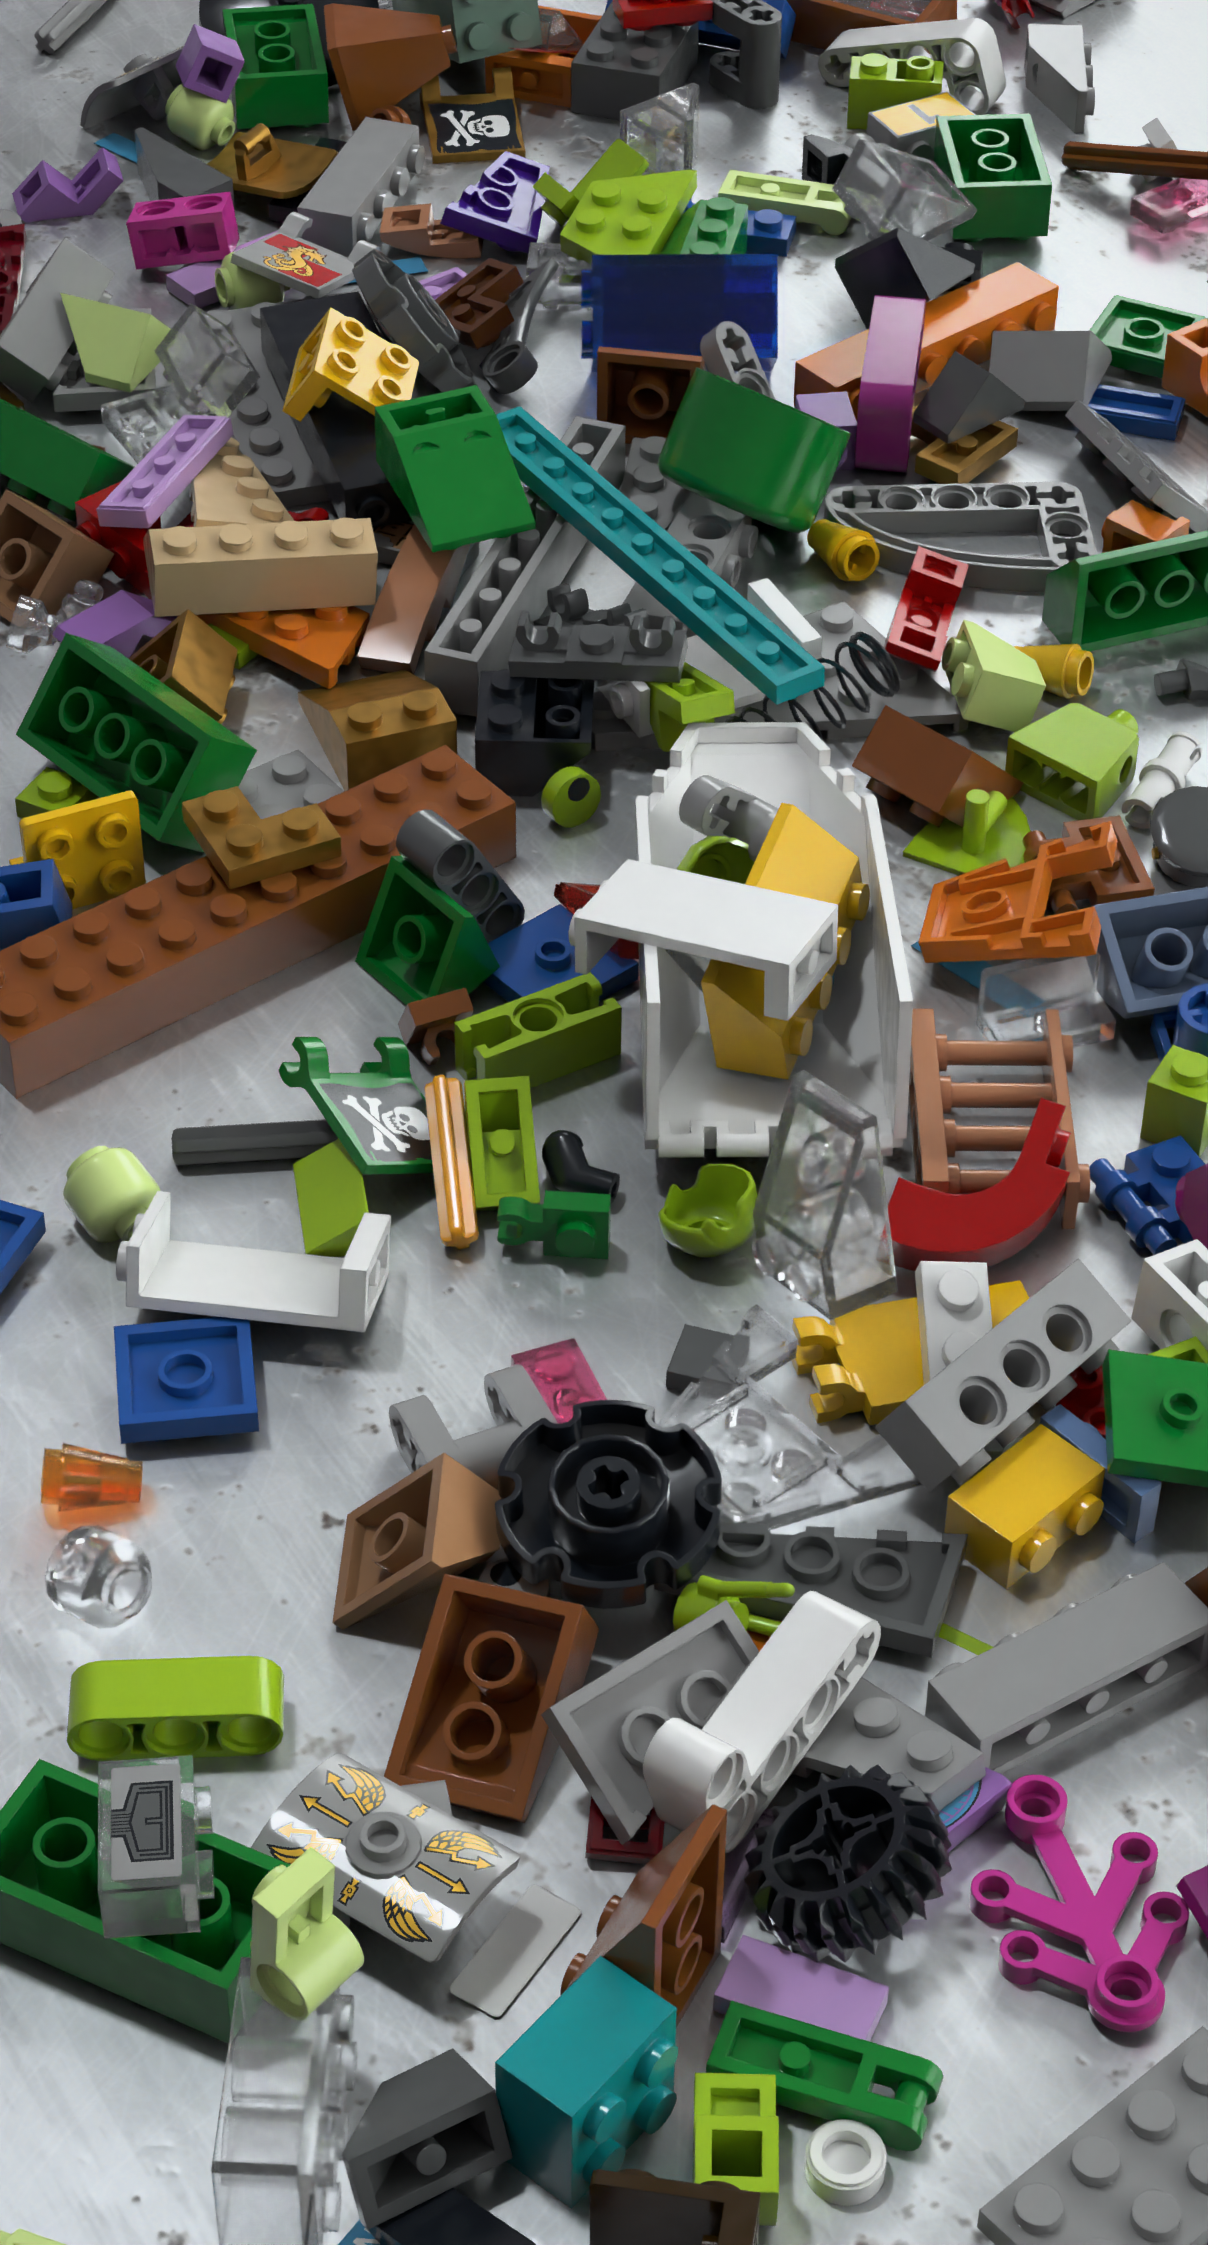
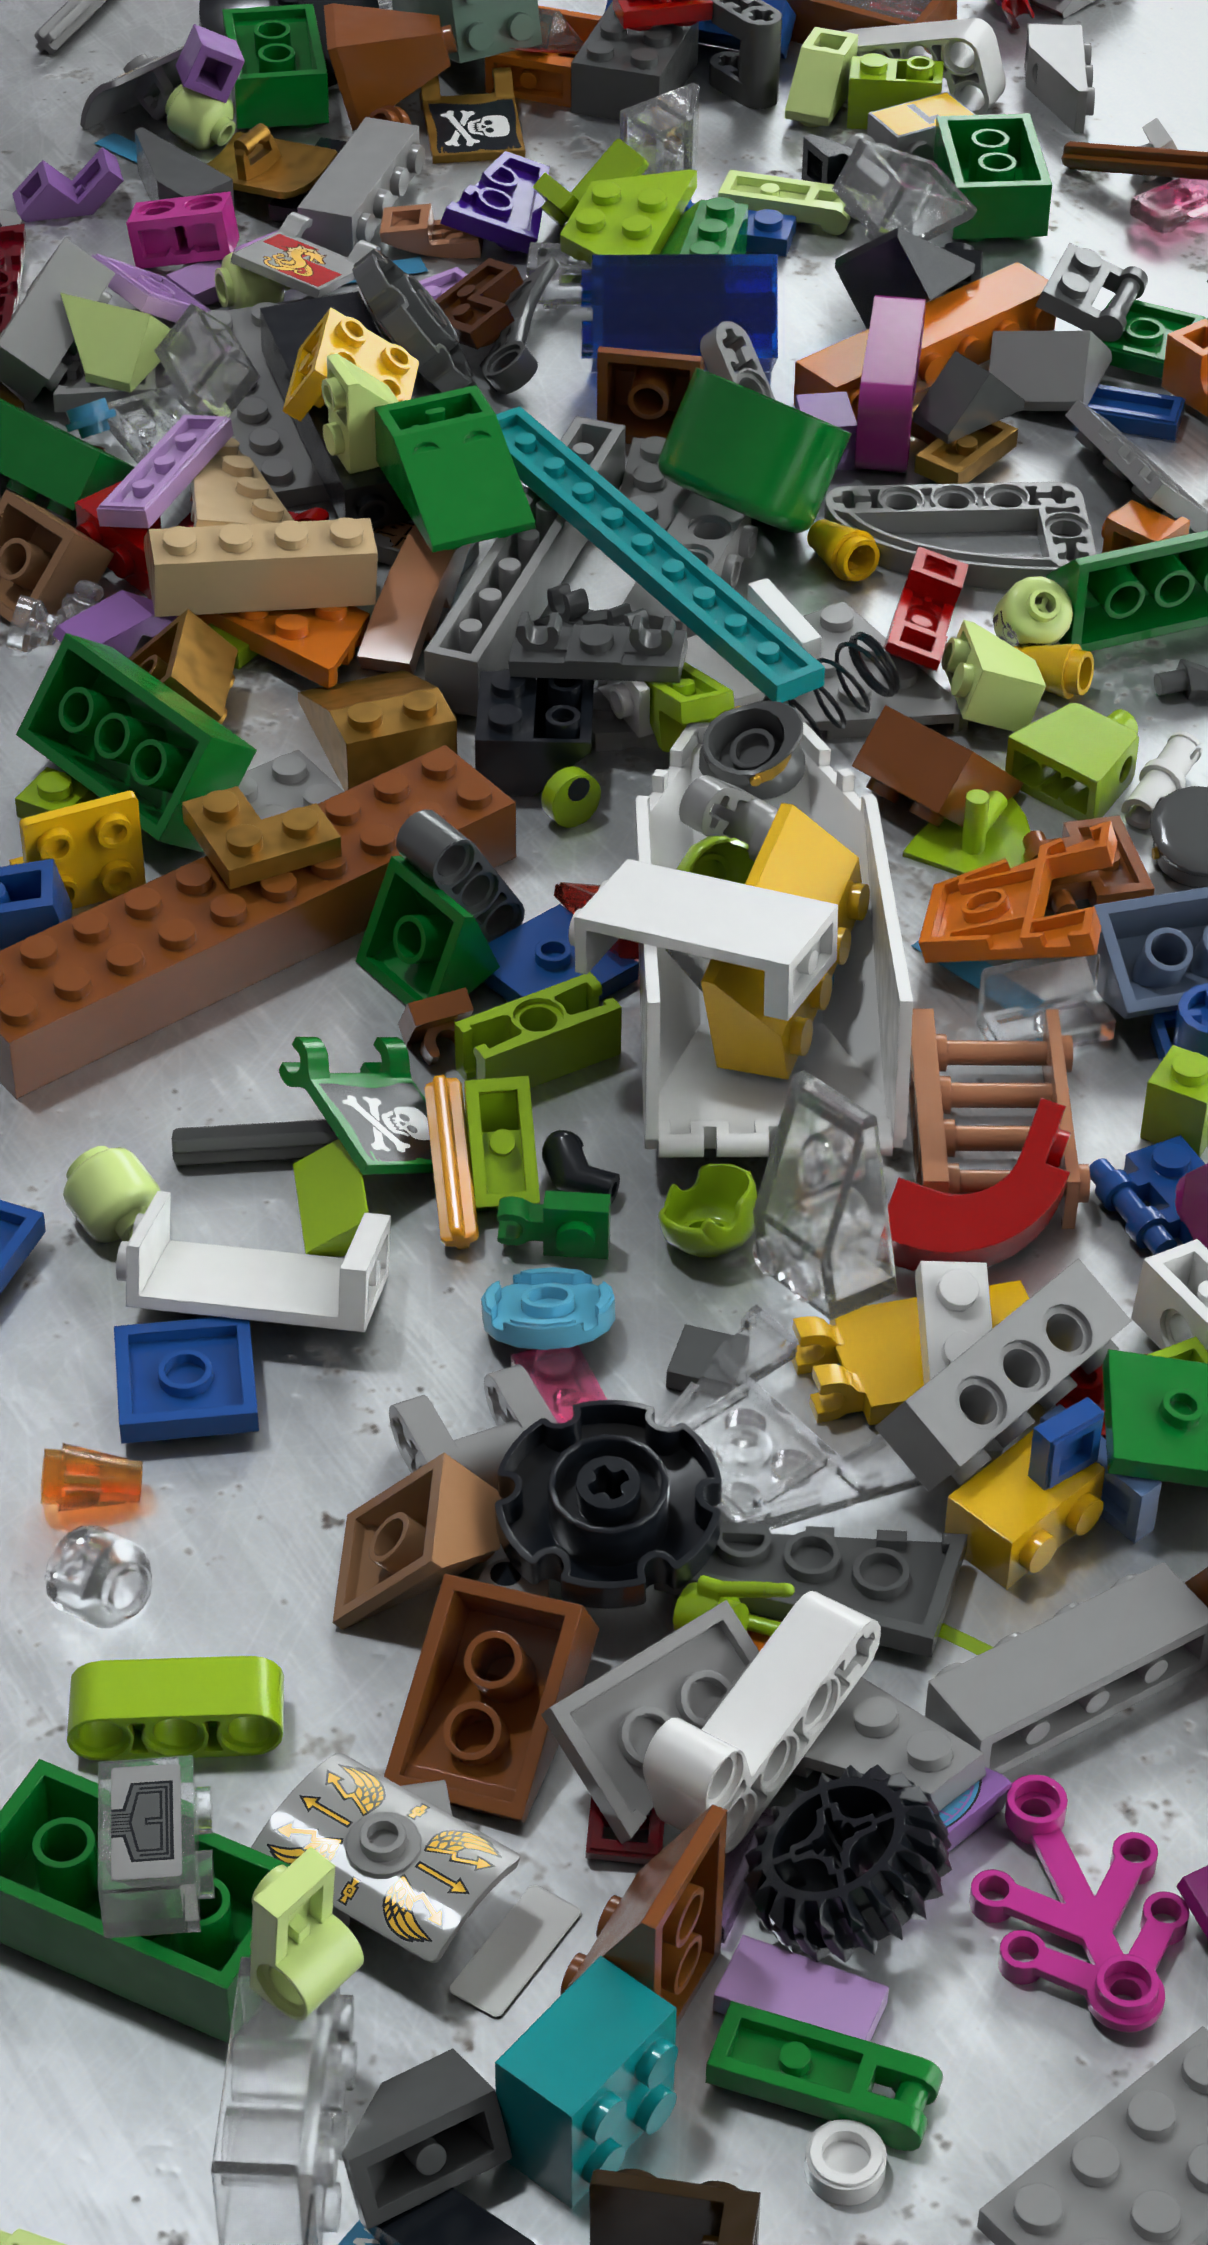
lime brick [692,2073,779,2226] -> none
none -> dark azure plate [65,398,117,439]
none -> lavender tile [92,253,211,326]
none -> yellowish green slope [321,353,399,474]
none -> medium azure tile [481,1267,616,1350]
none -> dark grey piece [699,701,806,800]
none -> yellowish green slope [785,27,859,127]
none -> yellowish green head [993,576,1073,647]
none -> blue tile [1028,1397,1104,1490]
none -> dark grey plate [1036,242,1148,342]

